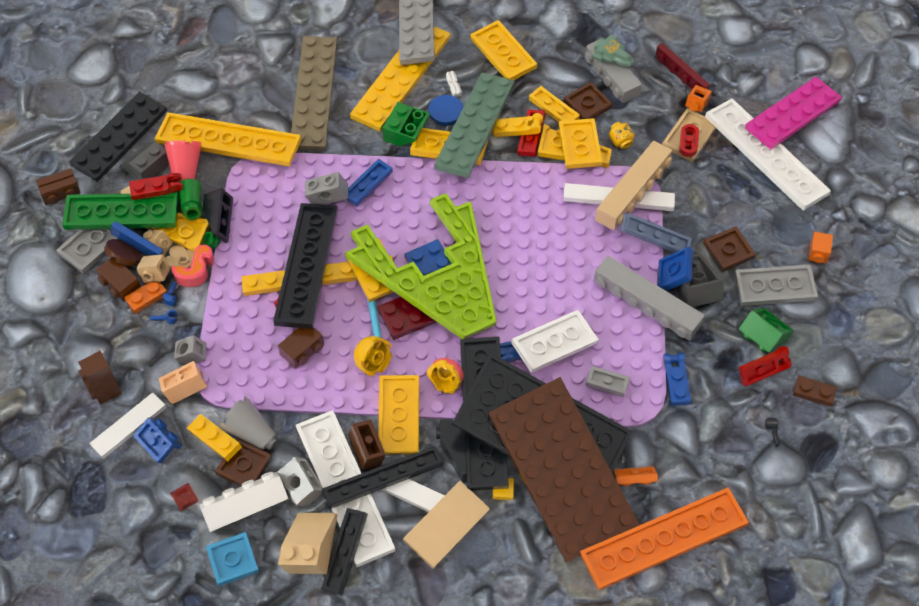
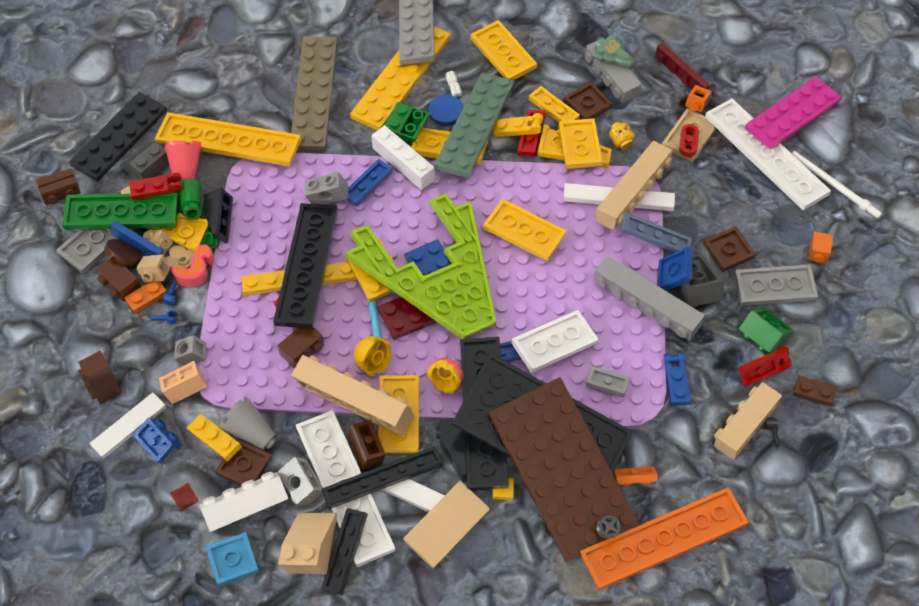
none -> tan brick [291,355,415,437]
none -> white brick [371,125,435,191]
none -> yellow plate [483,199,567,262]
none -> dark grey wheel [596,516,620,539]
none -> tan brick [714,382,782,460]
none -> white bar [792,151,883,219]

